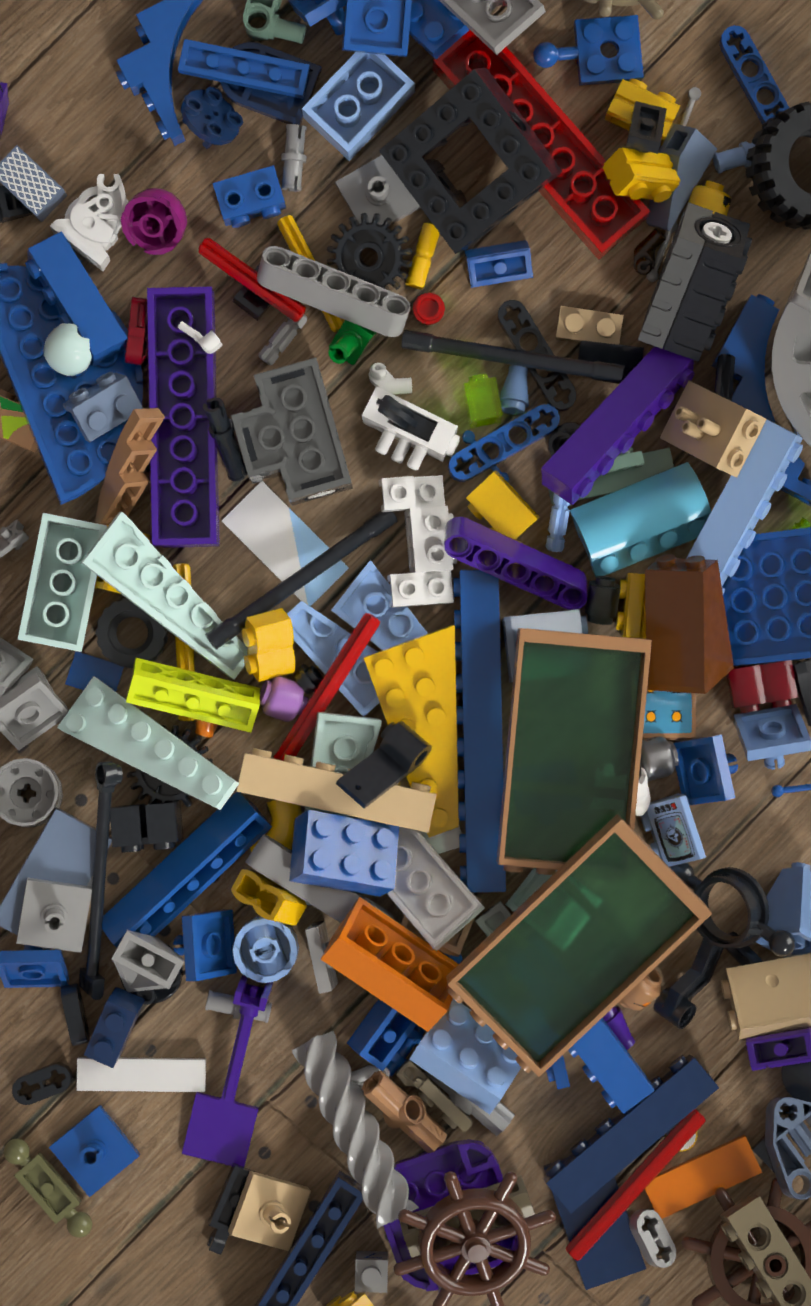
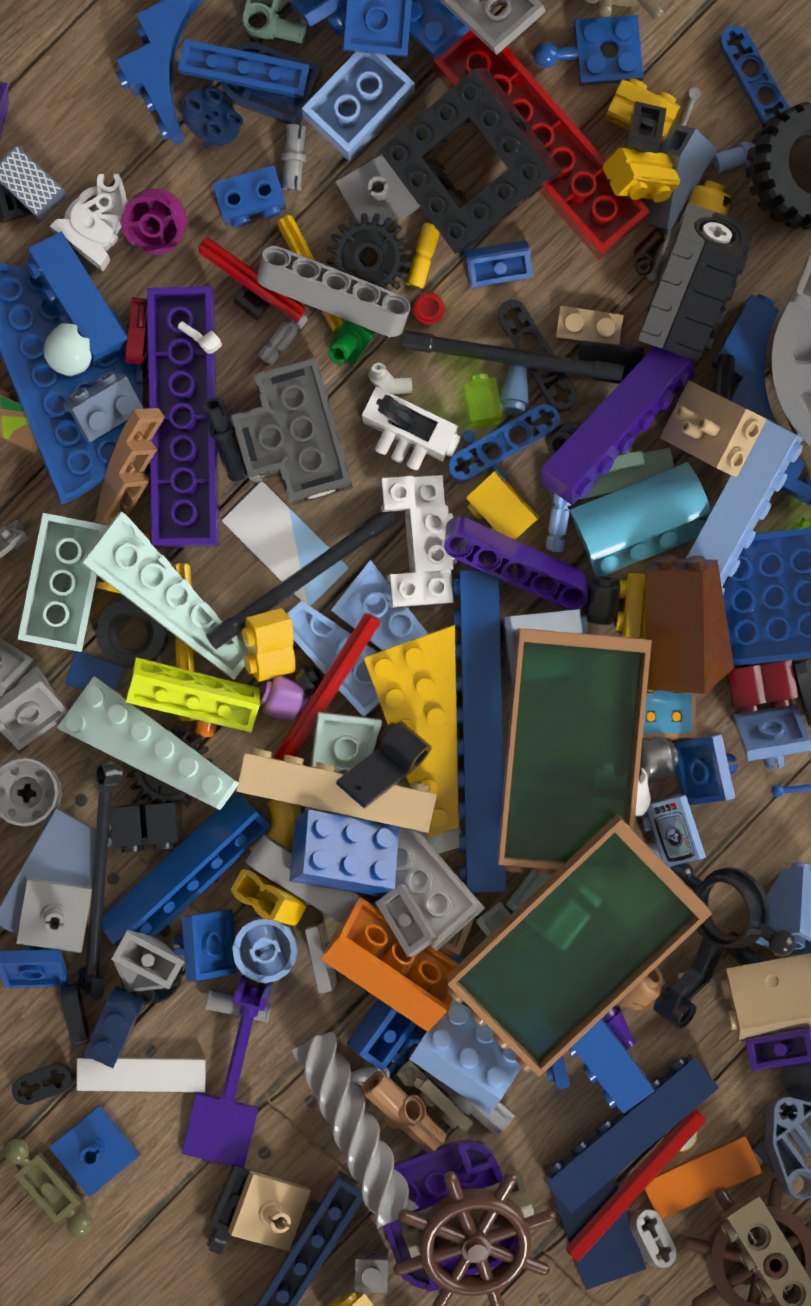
none -> light grey plate [376,884,438,957]

